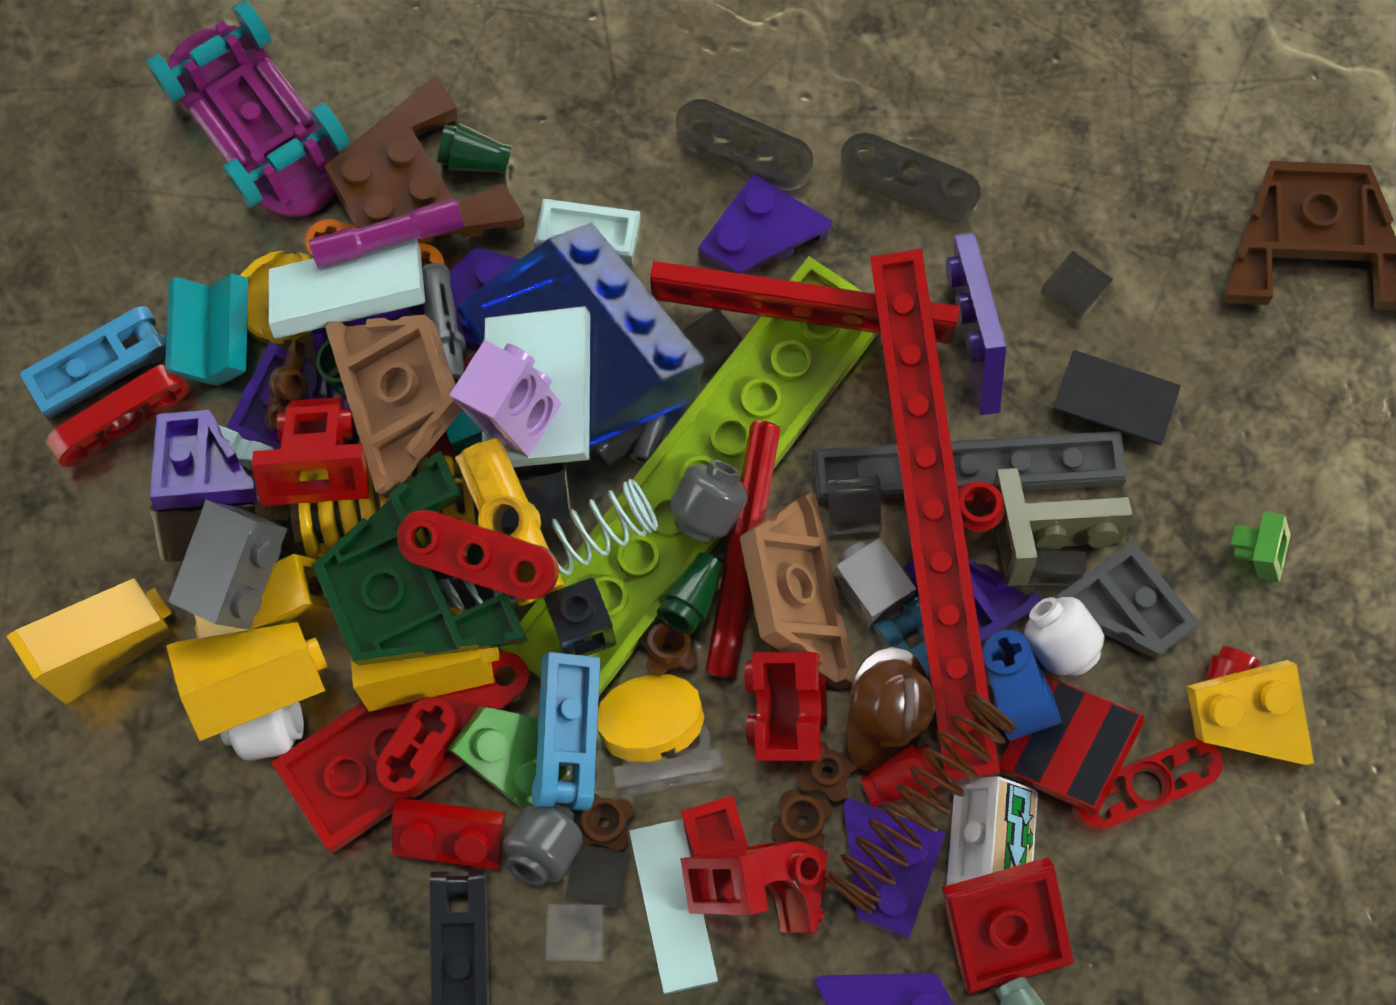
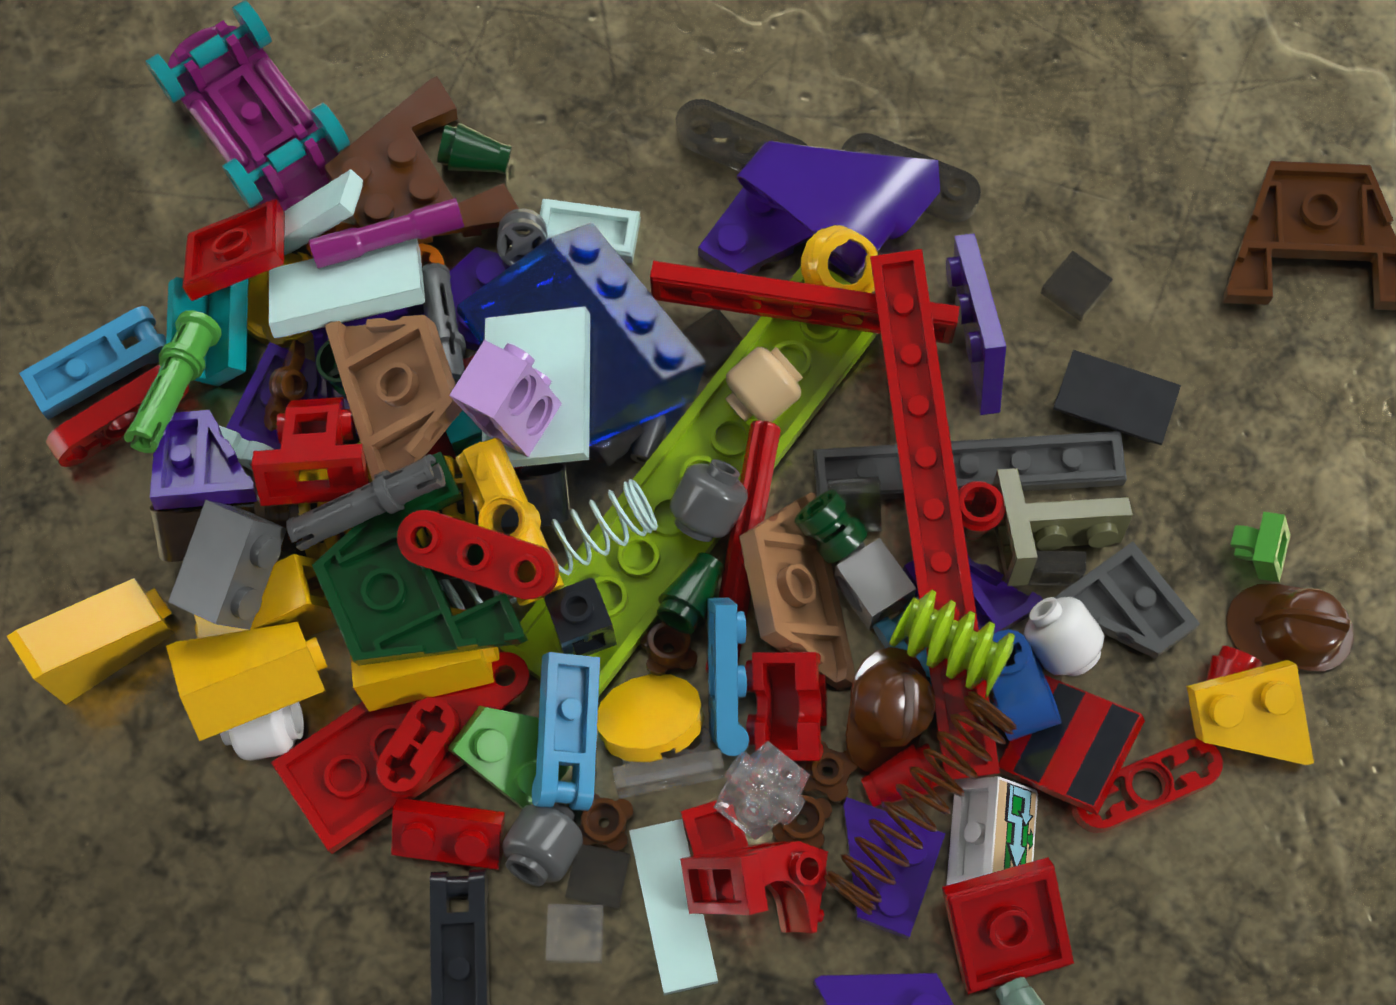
none -> bright green pin [124,310,222,453]
none -> red tile [183,199,285,301]
none -> light aqua tile [284,169,363,255]
none -> dark grey pin [287,454,446,551]
none -> dark grey wheel [497,208,548,270]
none -> dark azure plate [707,597,749,756]
none -> clear brick [714,741,810,841]
none -> tan head [725,347,803,422]
none -> dark purple panel [736,141,940,278]
none -> dark green wheel [794,489,868,564]
none -> yellow piece [801,225,878,293]
none -> lime piece [889,589,1015,698]
none -> reddish brown piece [1226,584,1354,672]

